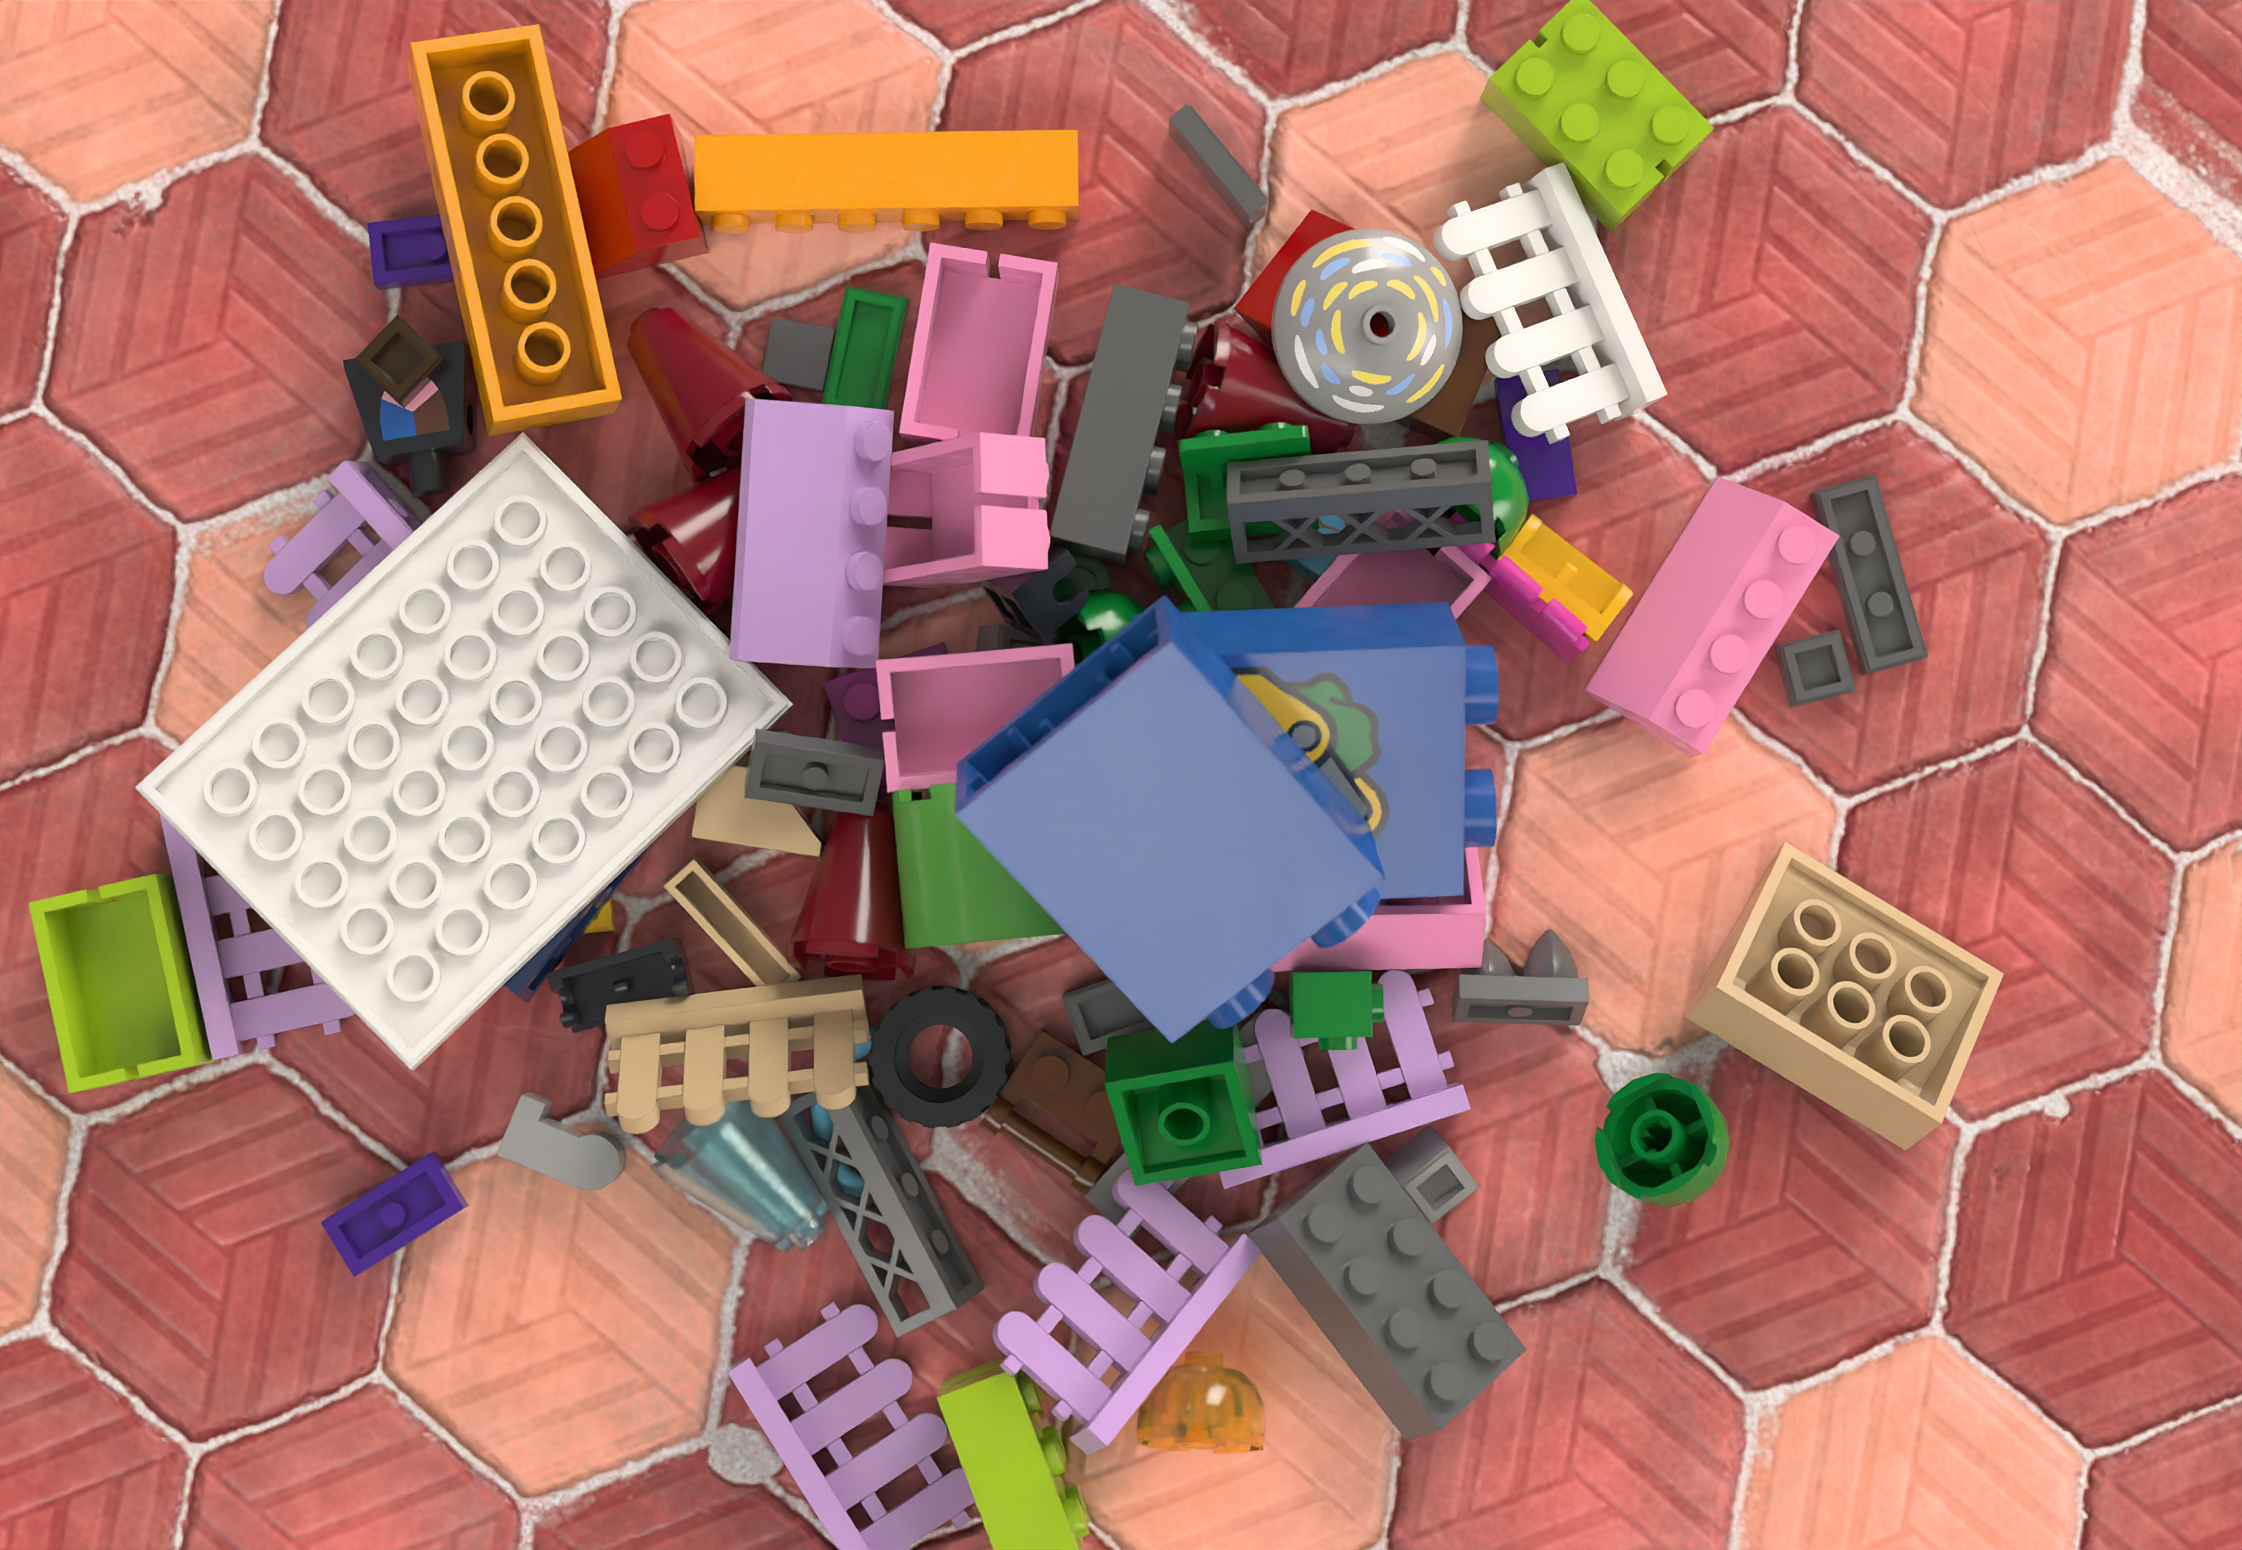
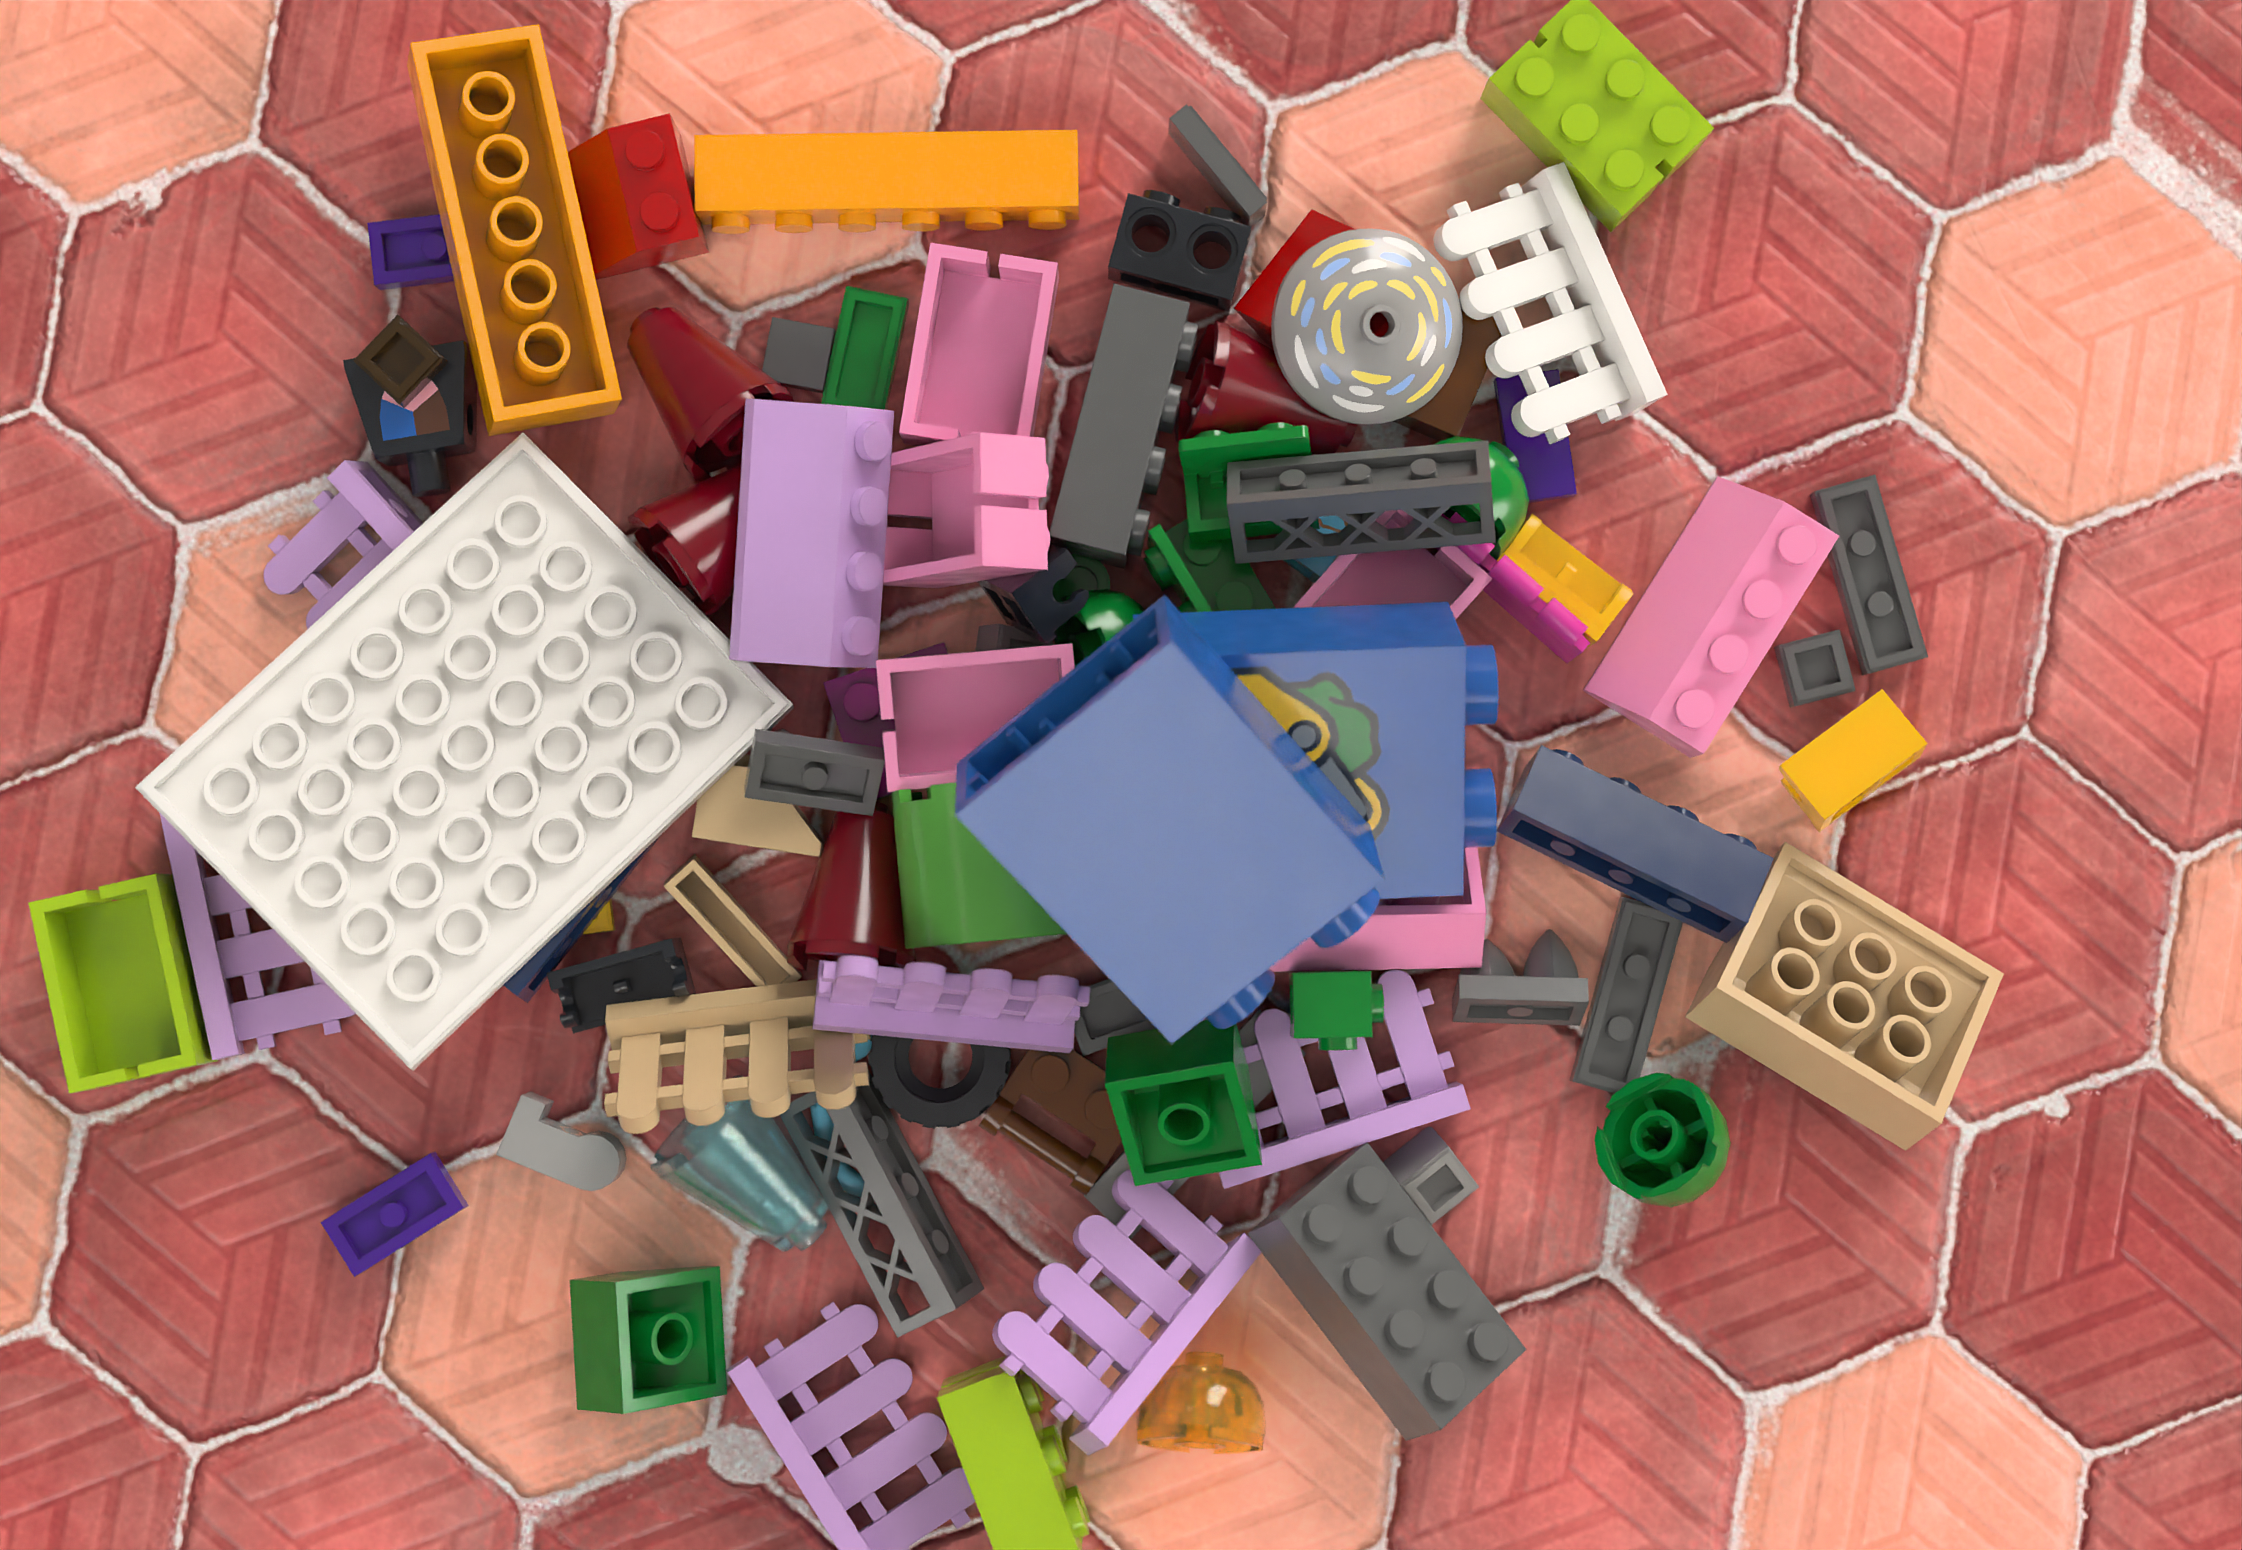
none -> green slope [569,1266,728,1414]
none -> lavender fence [812,956,1090,1053]
none -> black brick [1108,190,1252,312]
none -> dark blue brick [1497,745,1774,943]
none -> dark grey tile [1570,897,1683,1093]
none -> yellow hinge [1779,689,1928,832]

